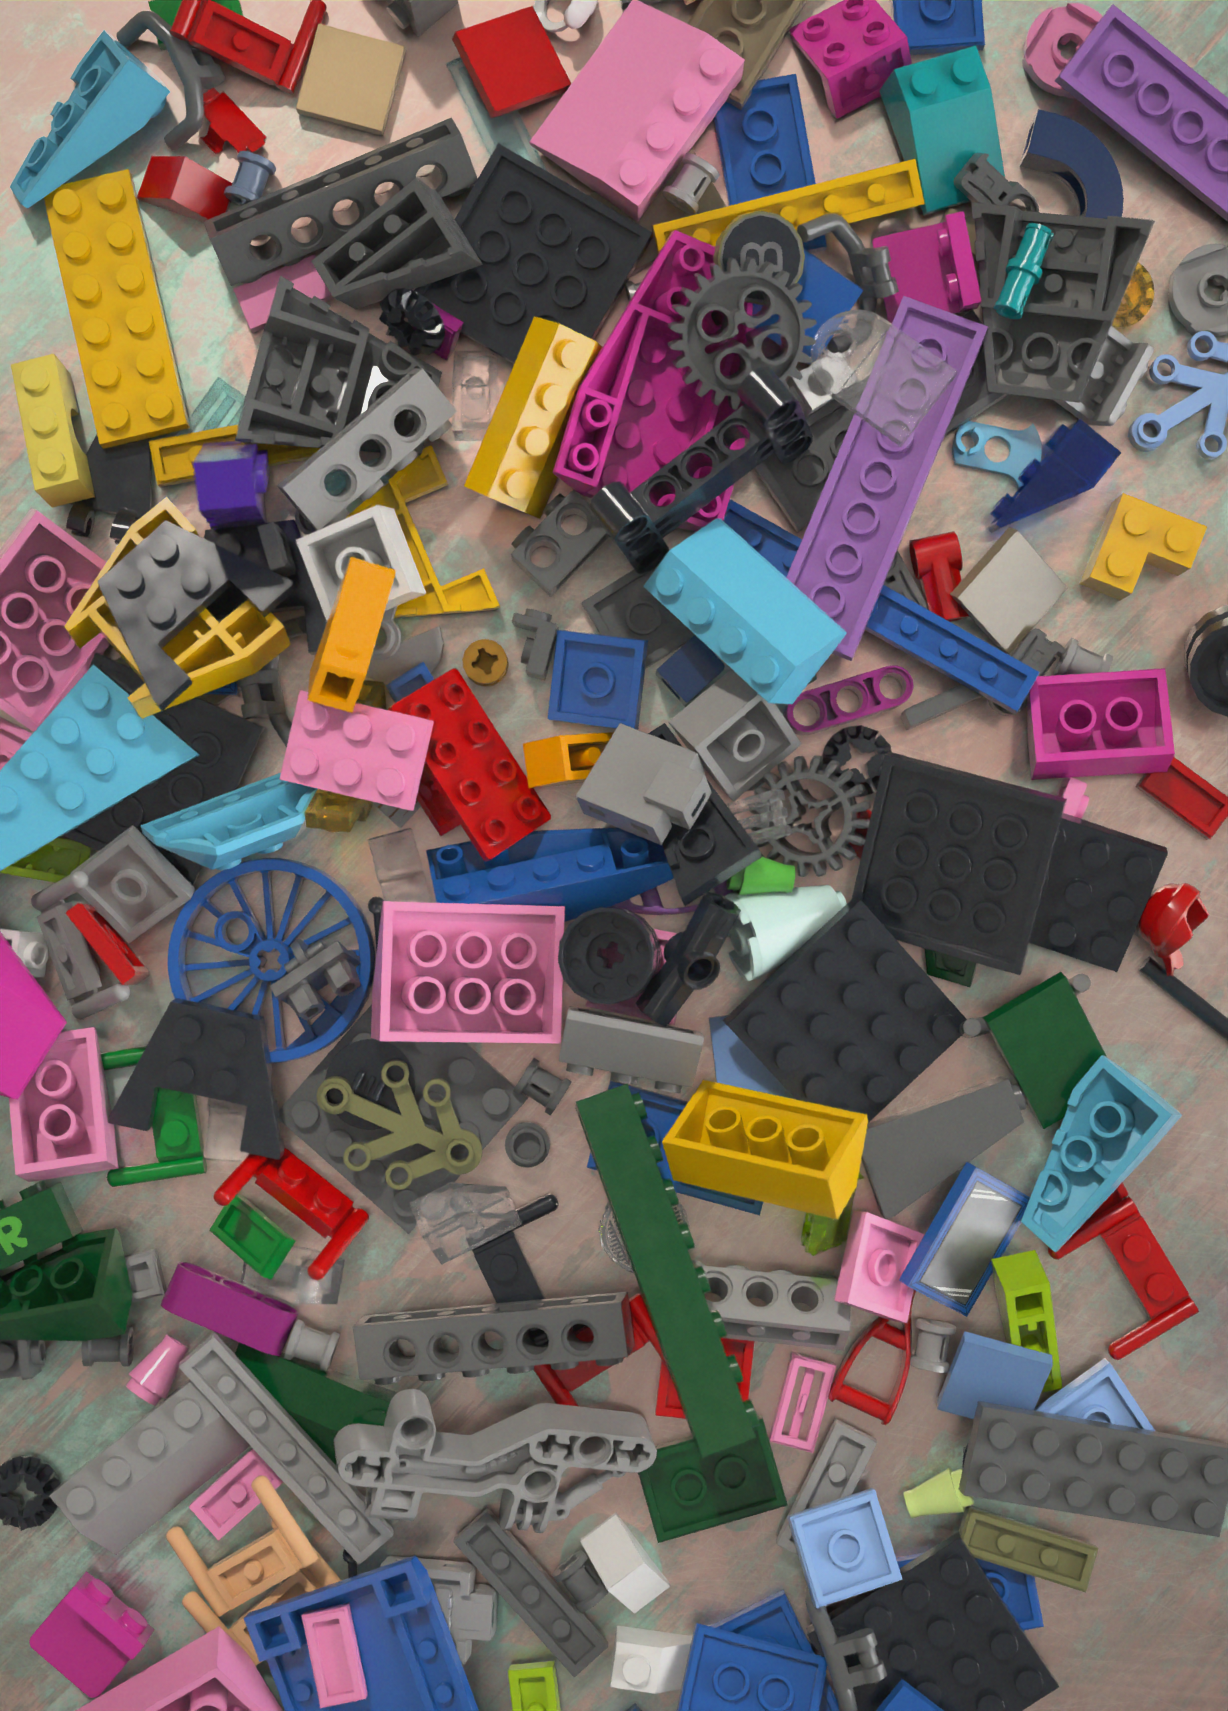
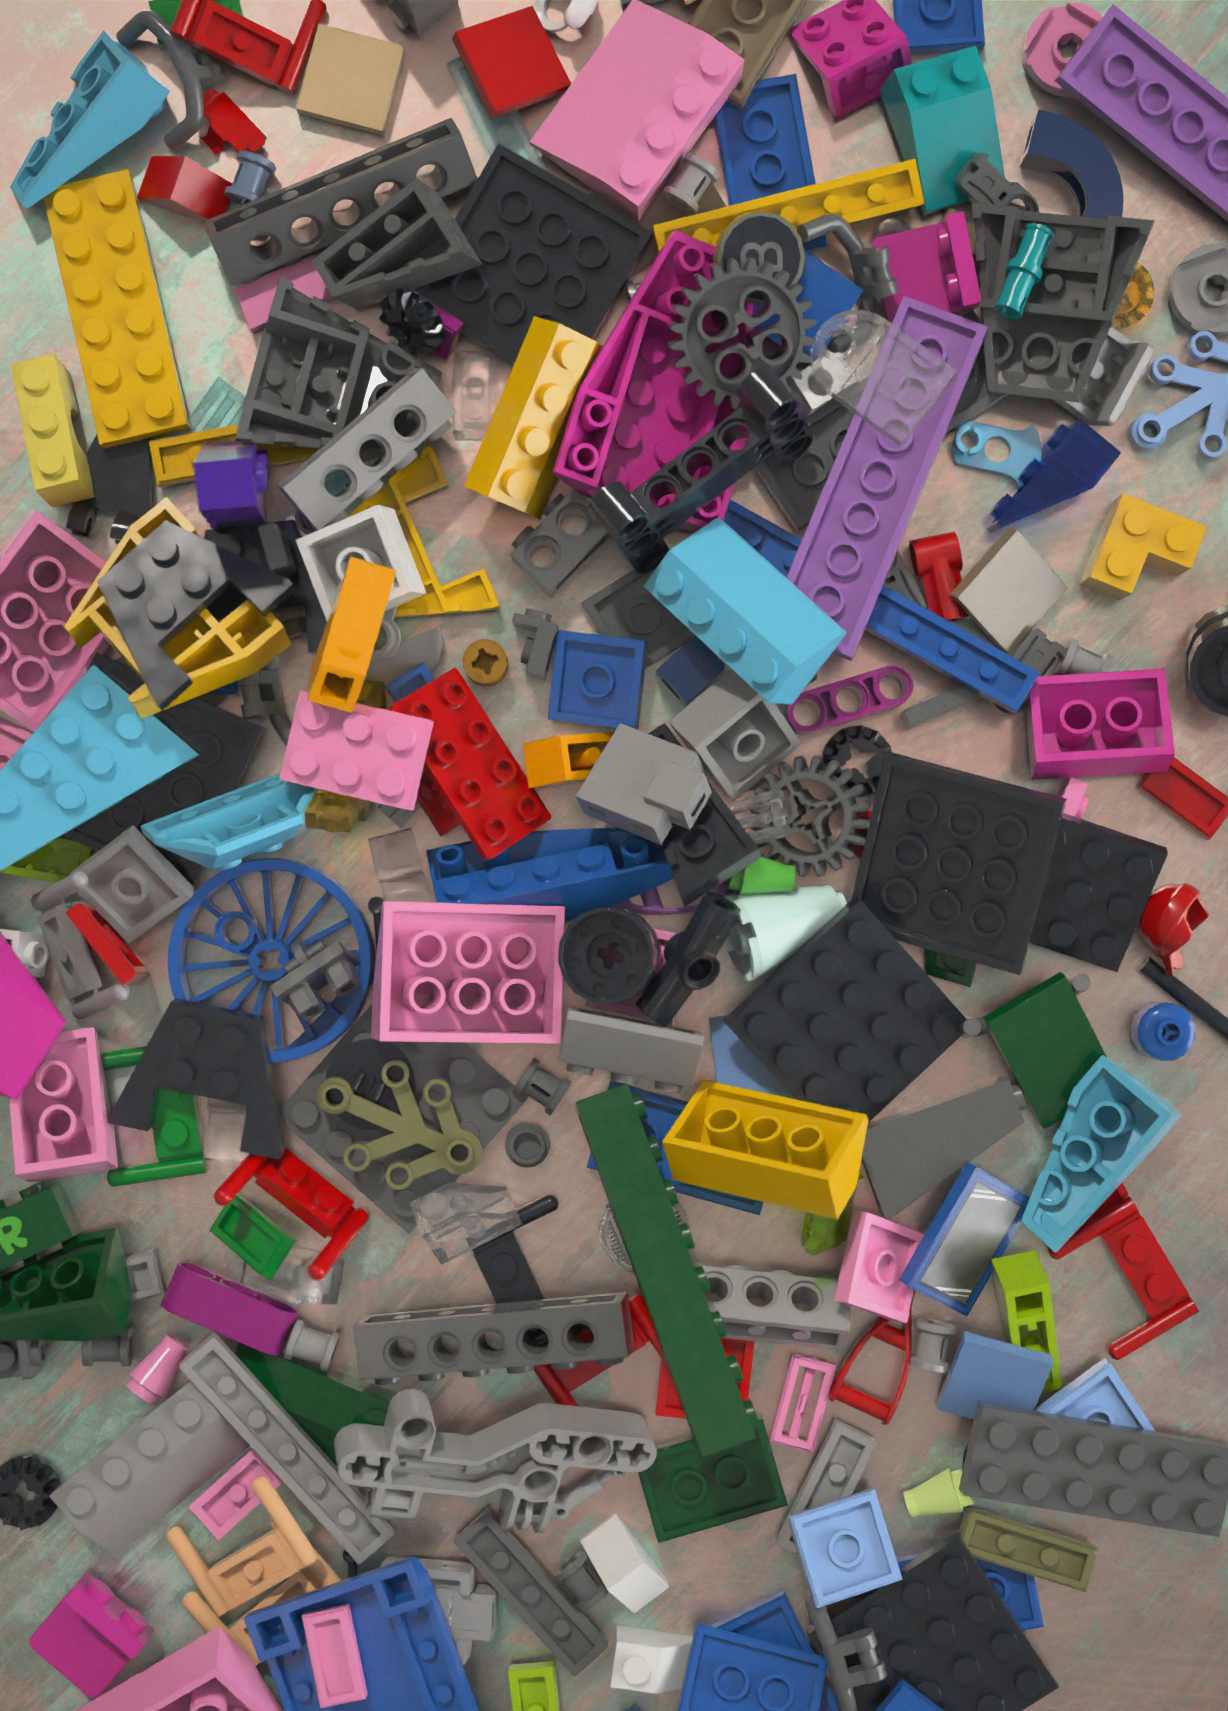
none -> blue head [1131,1002,1196,1061]

